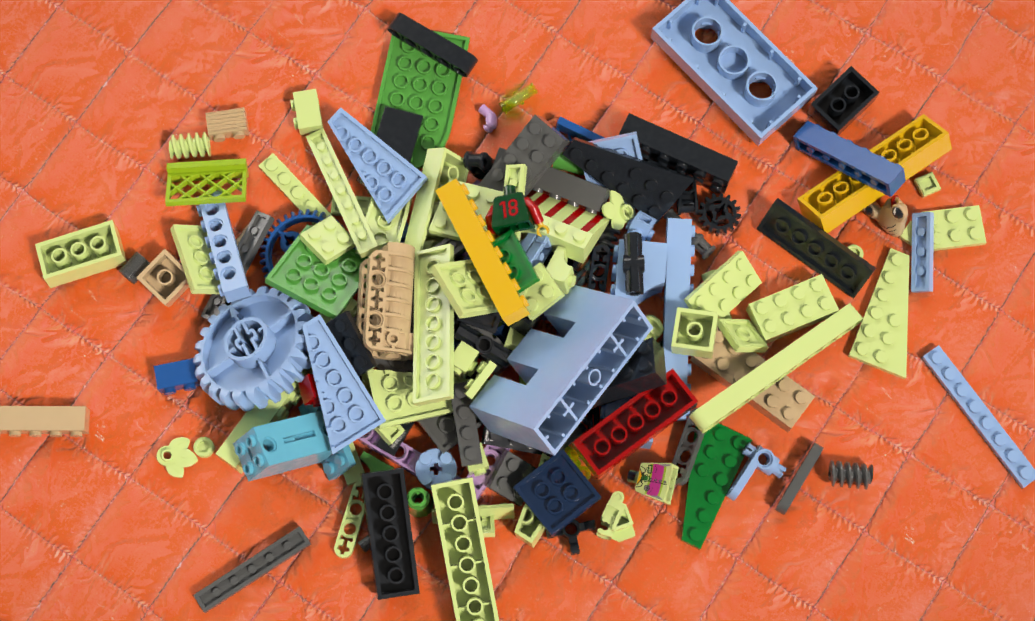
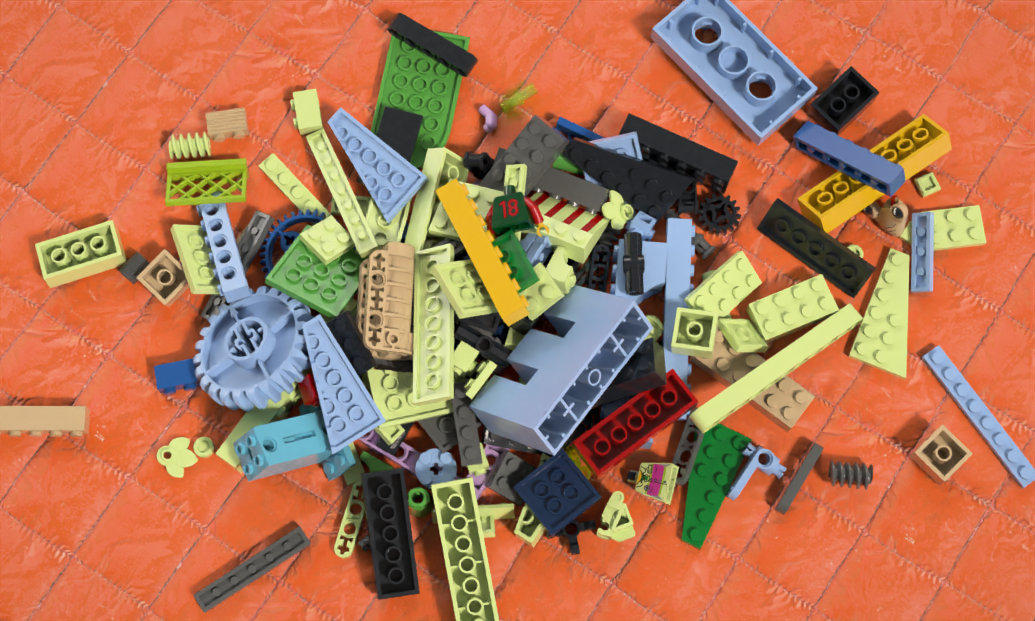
none -> tan brick [909,424,973,486]

